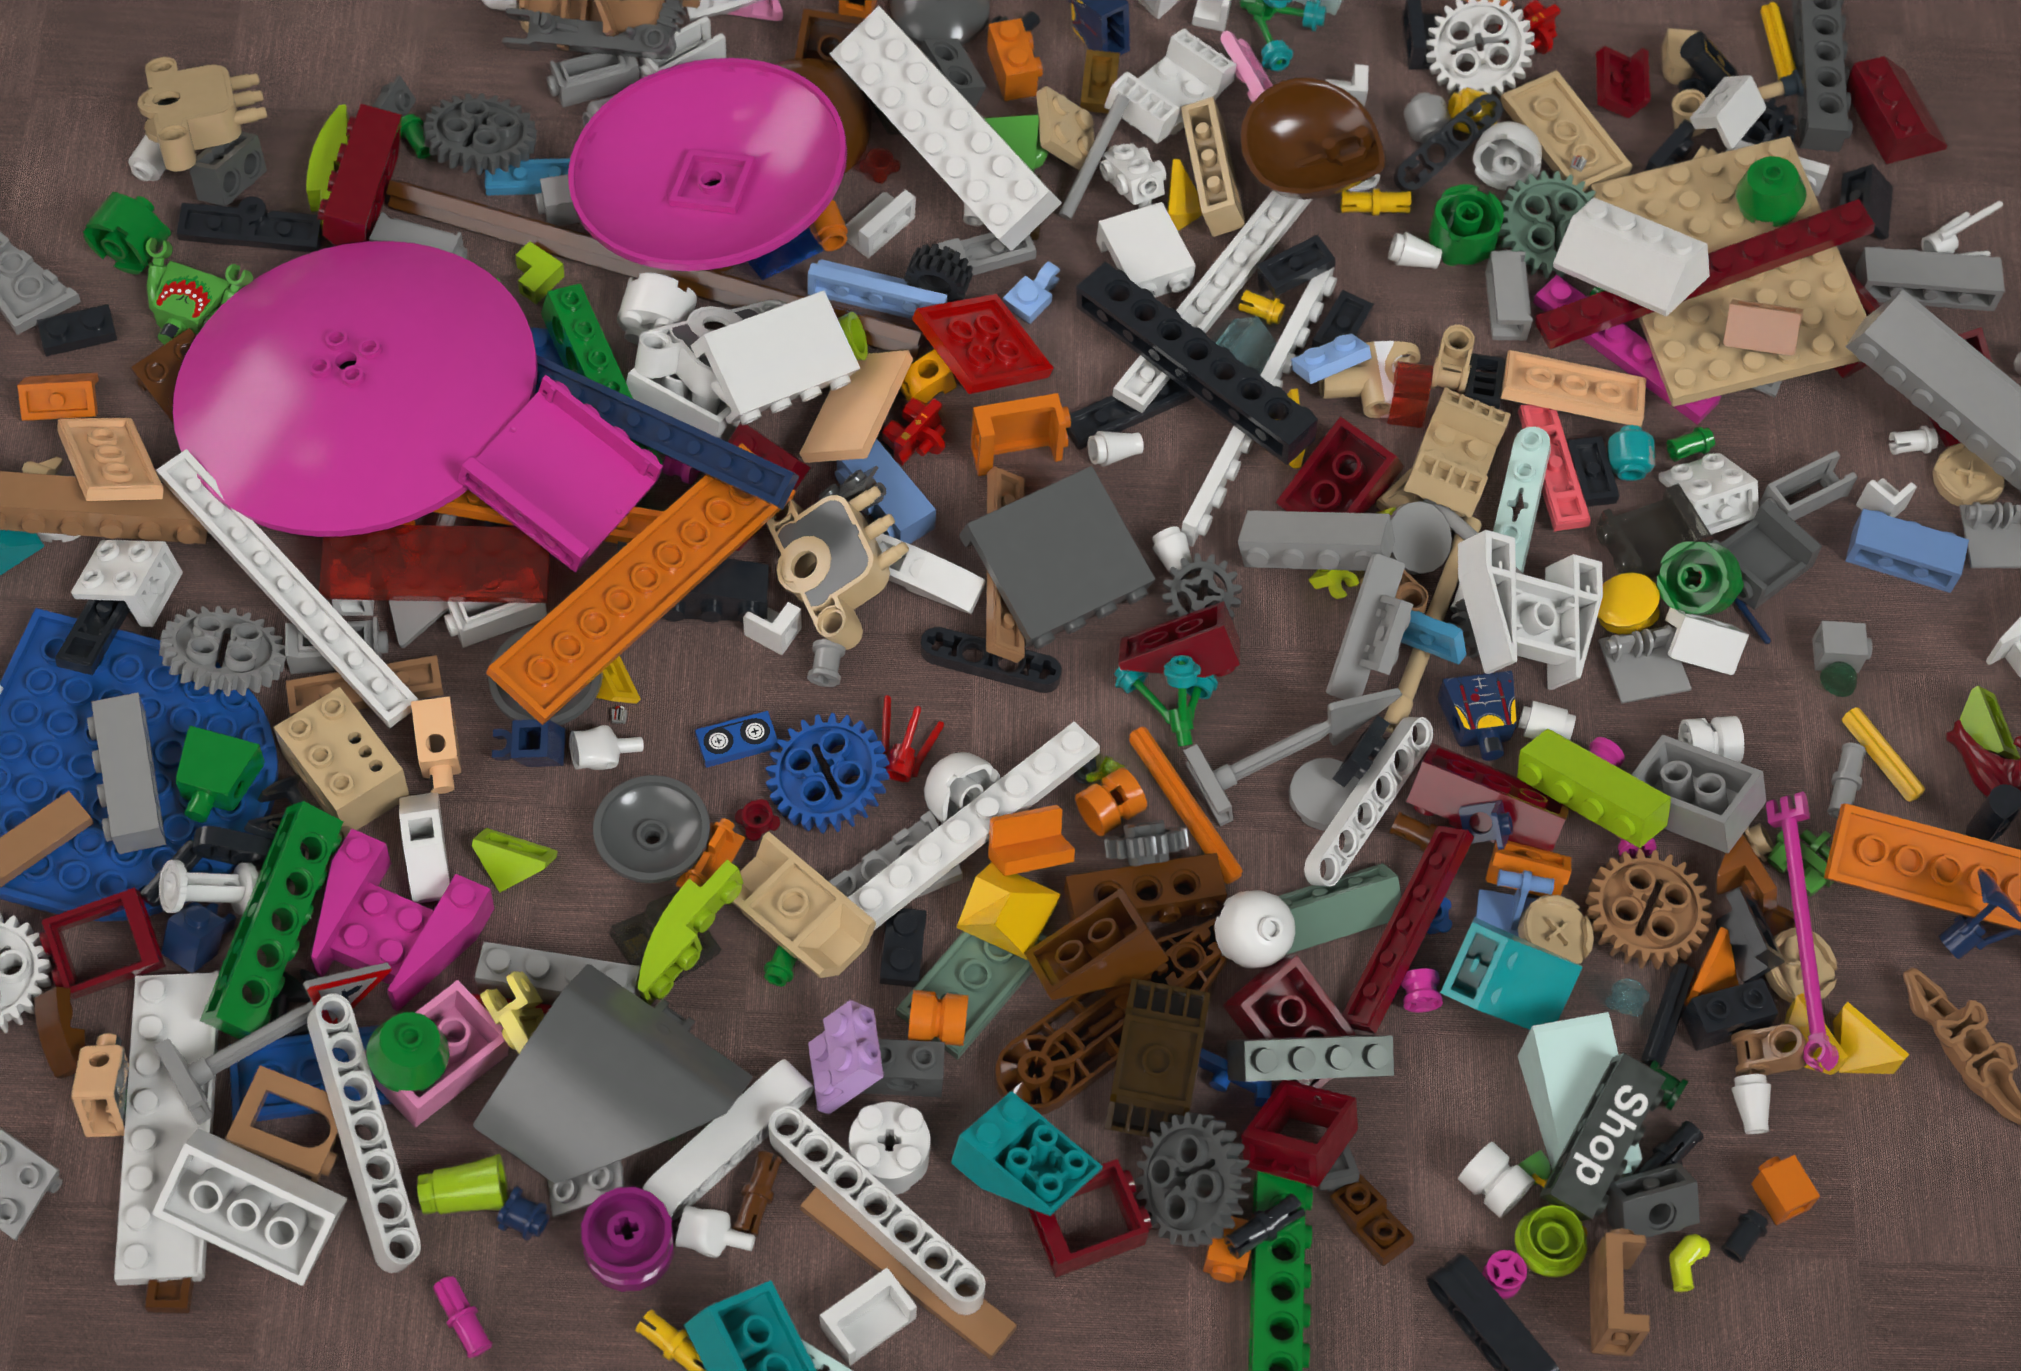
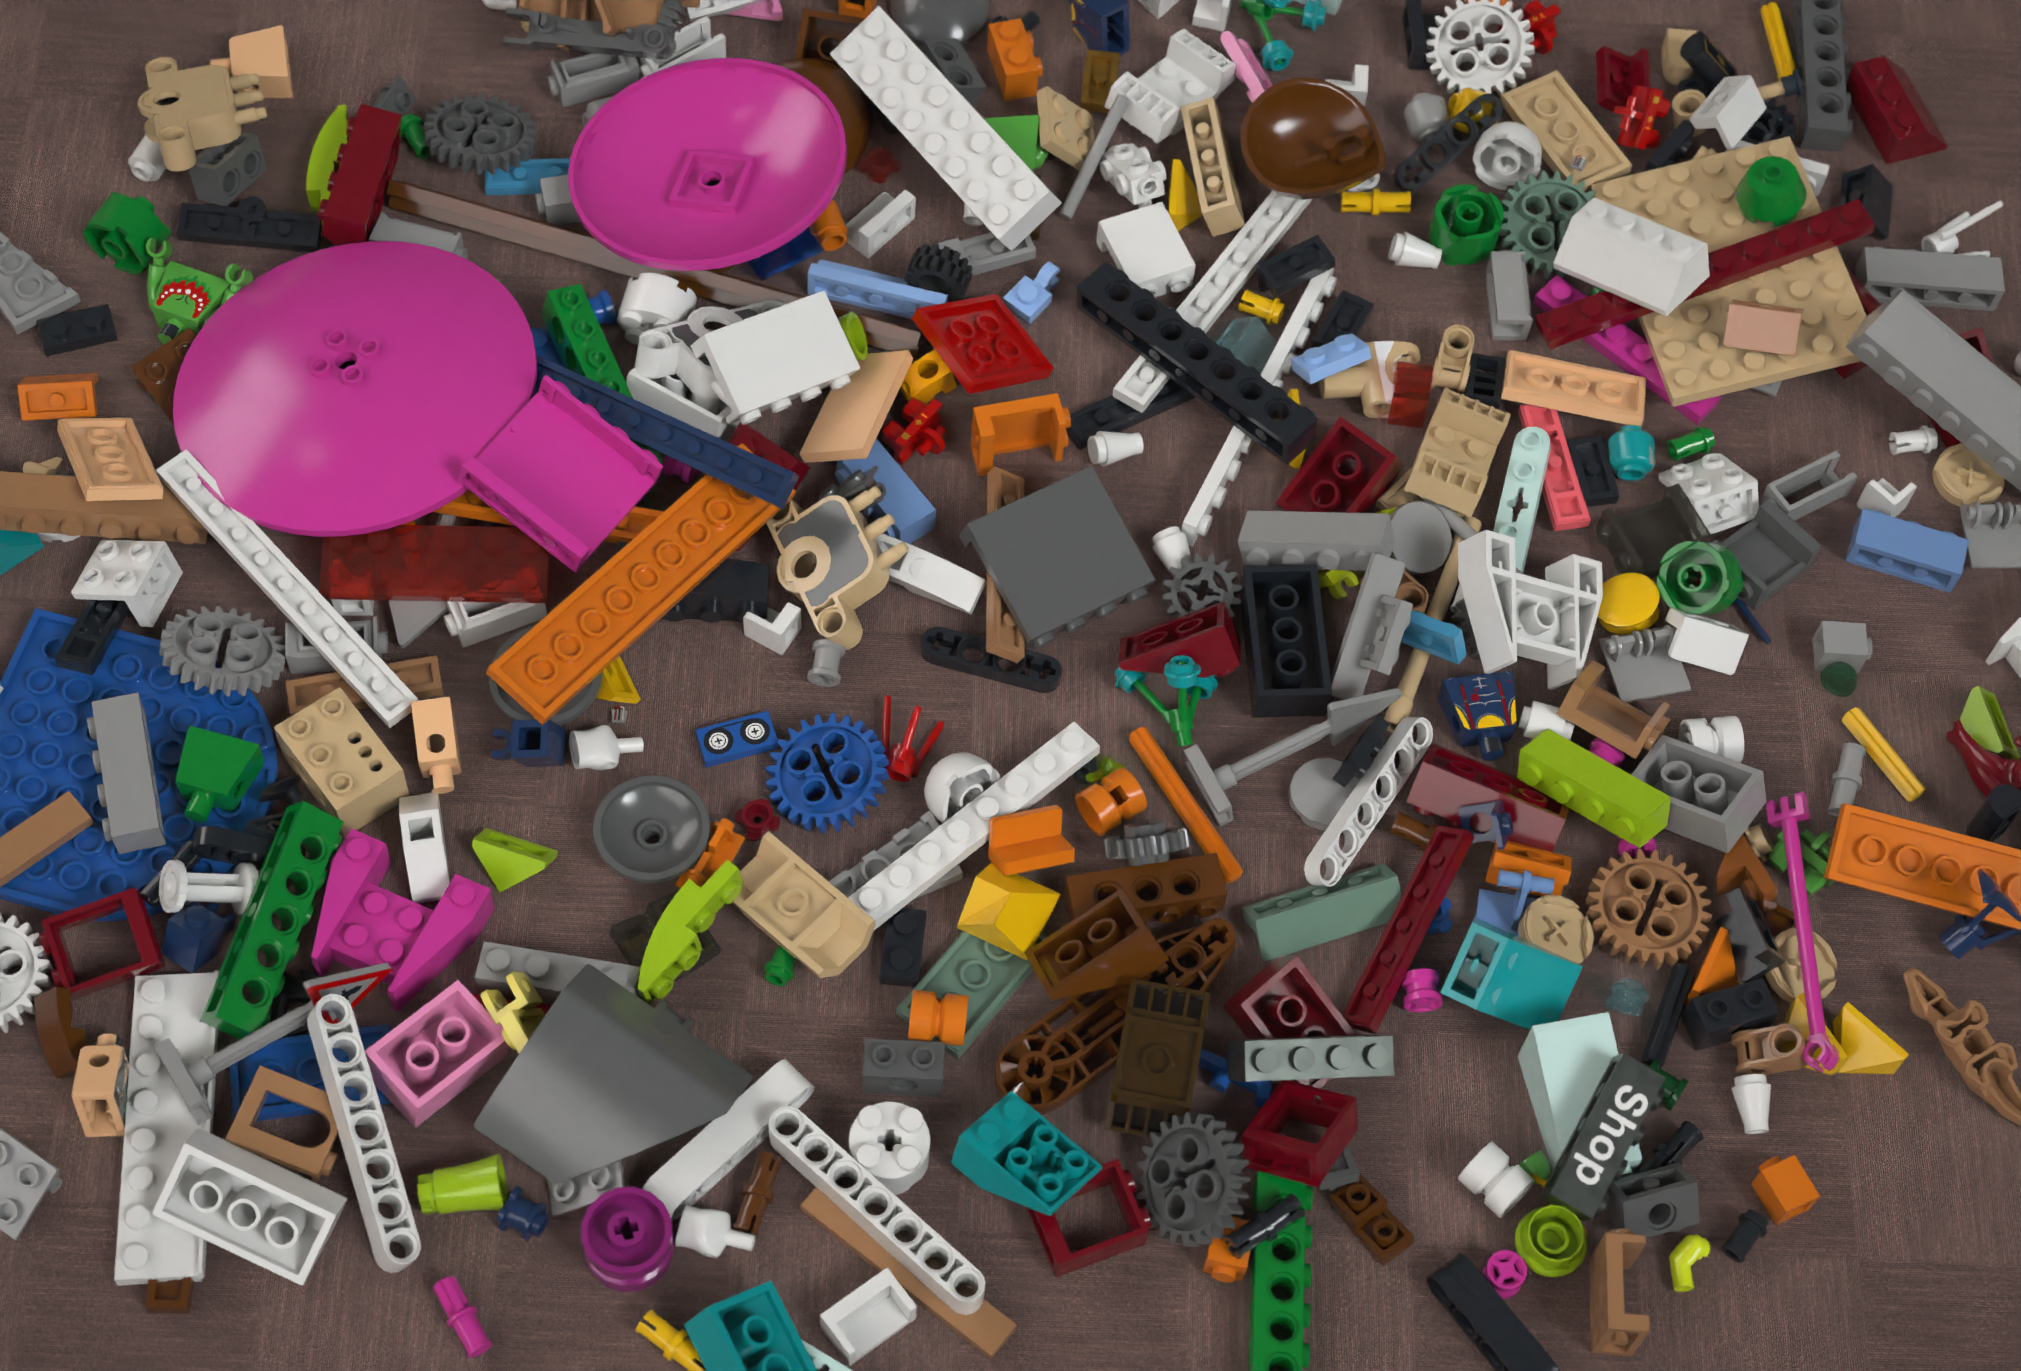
green cone [366,1012,449,1092] -> none
lime piece [515,241,565,304] -> none
lavender plate [808,1000,884,1114] -> none
white cylinder [1215,890,1296,968] -> none
none -> light nougat torso [210,25,293,98]
none -> blue wheel [587,289,617,325]
none -> black brick [1239,564,1332,718]
none -> medium nougat panel [1556,660,1670,759]
none -> red hips [1613,85,1671,150]

